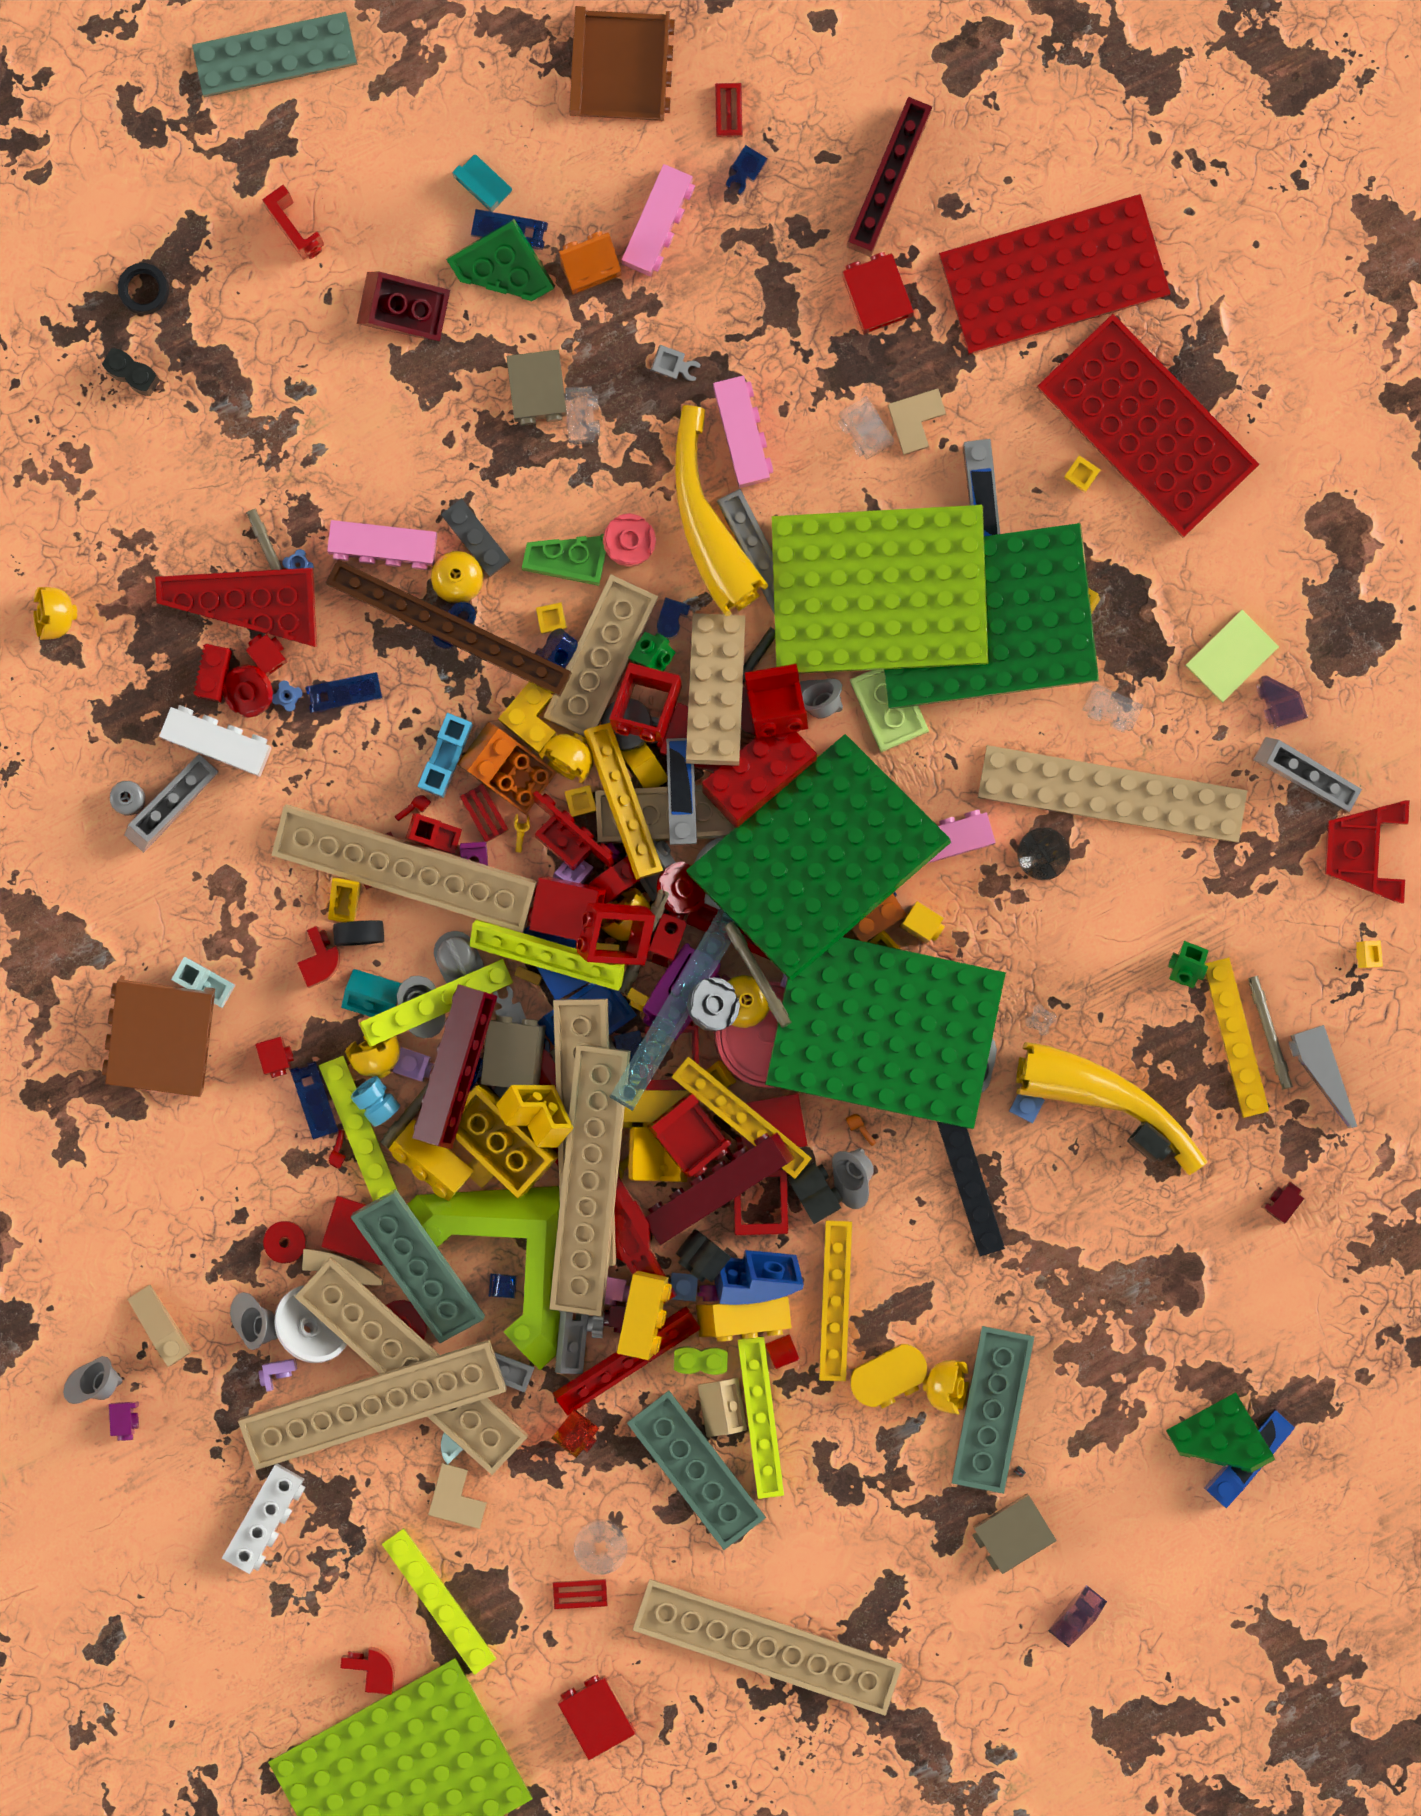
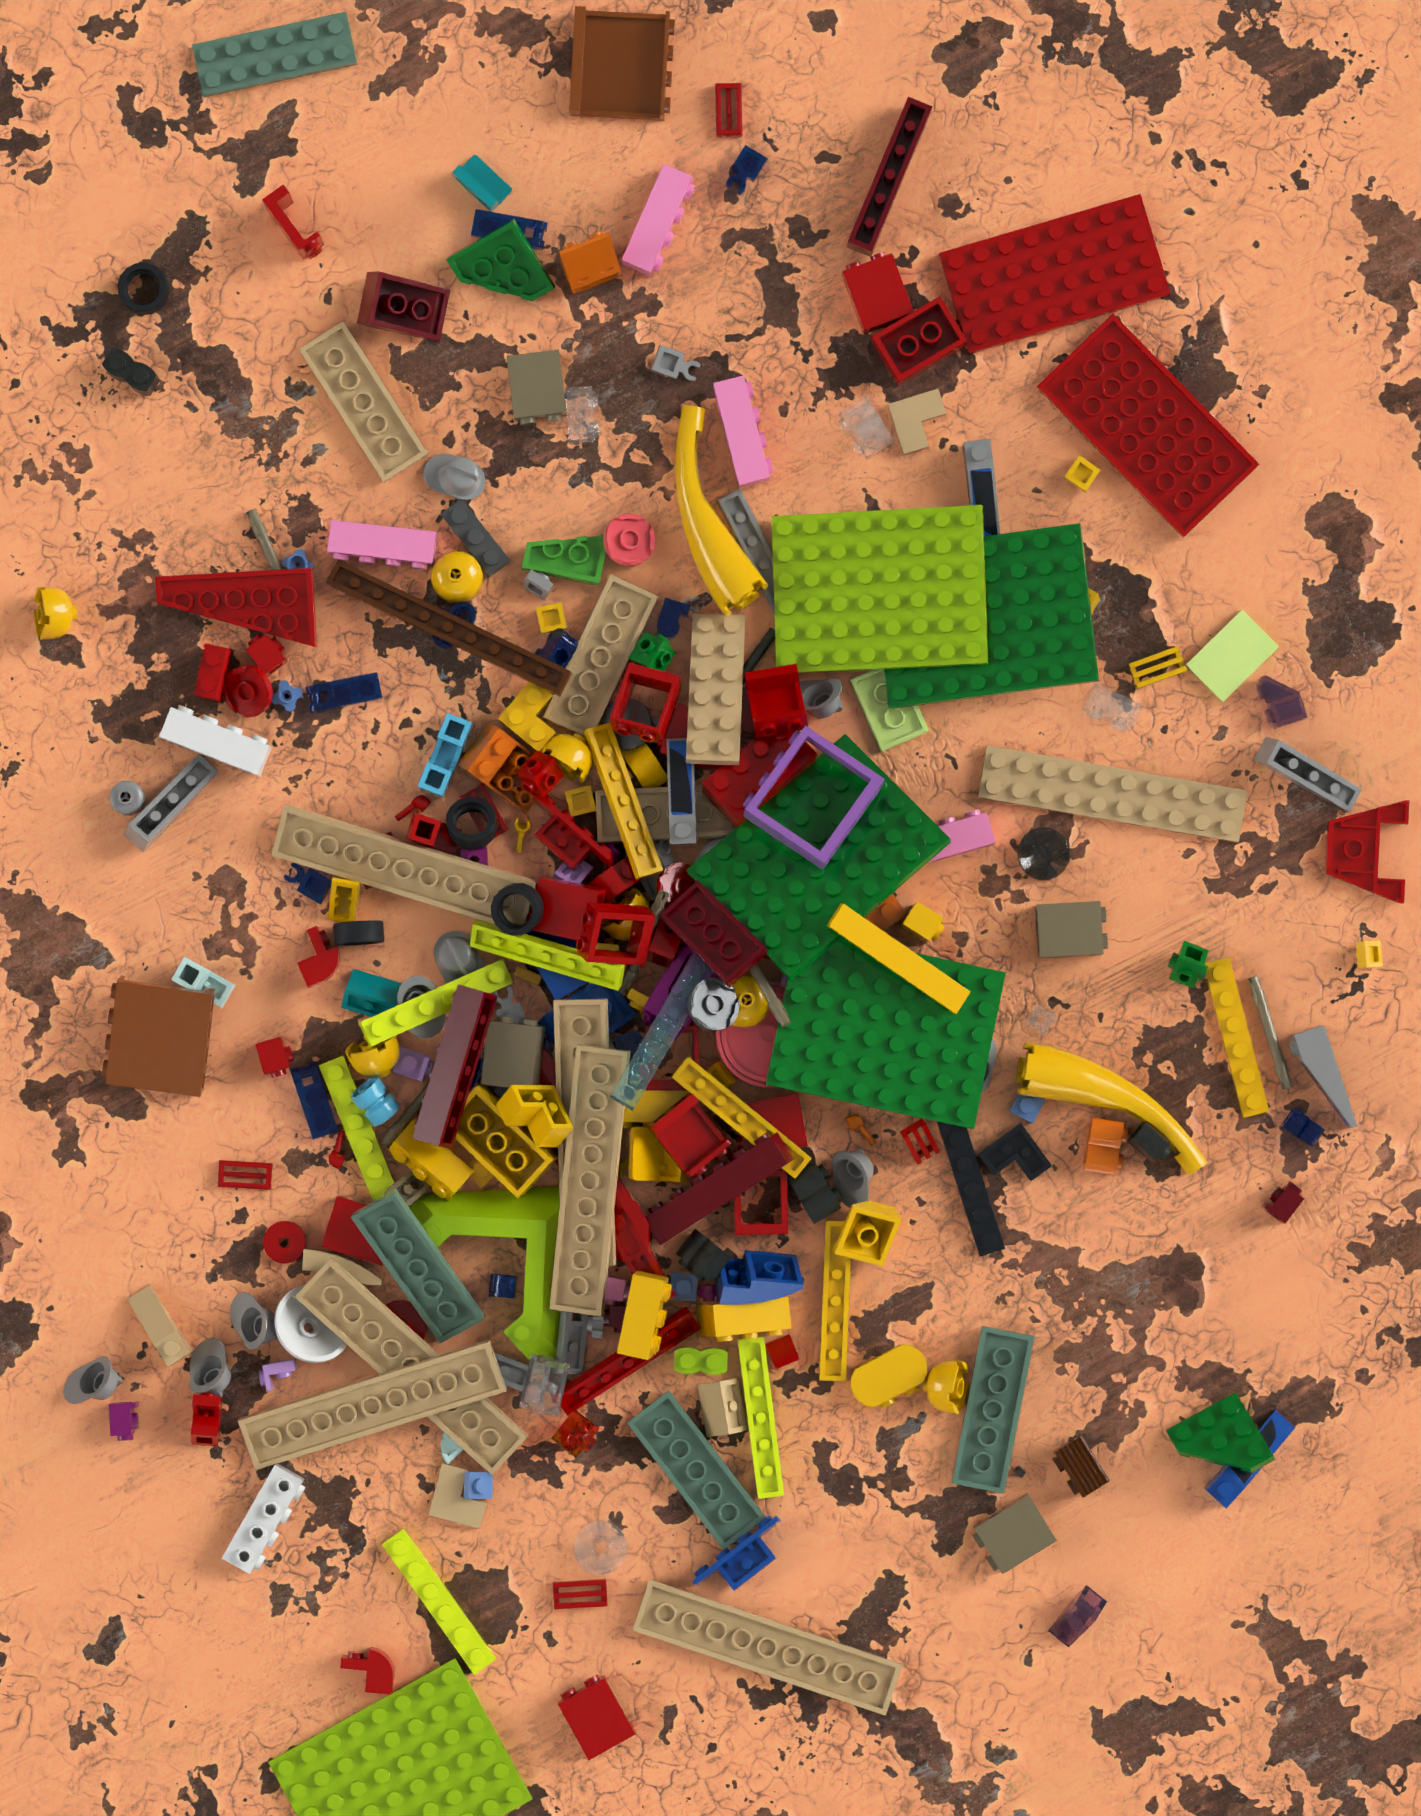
none -> light grey piece [190,1338,231,1397]
none -> red brick [191,1392,222,1447]
none -> red tile [218,1160,273,1190]
none -> clear blue plate [284,863,332,904]
none -> tan plate [299,321,428,483]
none -> dark tan plate [384,1171,429,1207]
none -> light grey piece [423,454,486,500]
none -> black tyre [446,797,497,850]
none -> medium blue plate [464,1471,493,1499]
none -> black tyre [491,883,544,935]
none -> red brick [516,750,564,797]
none -> clear brick [519,1354,570,1416]
none -> light grey plate [523,569,553,601]
none -> dark red tile [658,880,768,988]
none -> blue bracket [692,1515,781,1591]
none -> medium lavender window [743,725,885,870]
none -> yellow tile [826,903,970,1014]
none -> yellow slope [833,1200,902,1266]
none -> red brick [871,296,967,386]
none -> red tile [900,1118,940,1165]
none -> black plate [978,1123,1052,1181]
none -> dark tan brick [1035,901,1108,959]
none -> reddish brown brick [1052,1434,1110,1498]
none -> orange brick [1083,1117,1128,1175]
none -> yellow tile [1128,646,1187,689]
none -> clear blue leg [1280,1108,1325,1148]

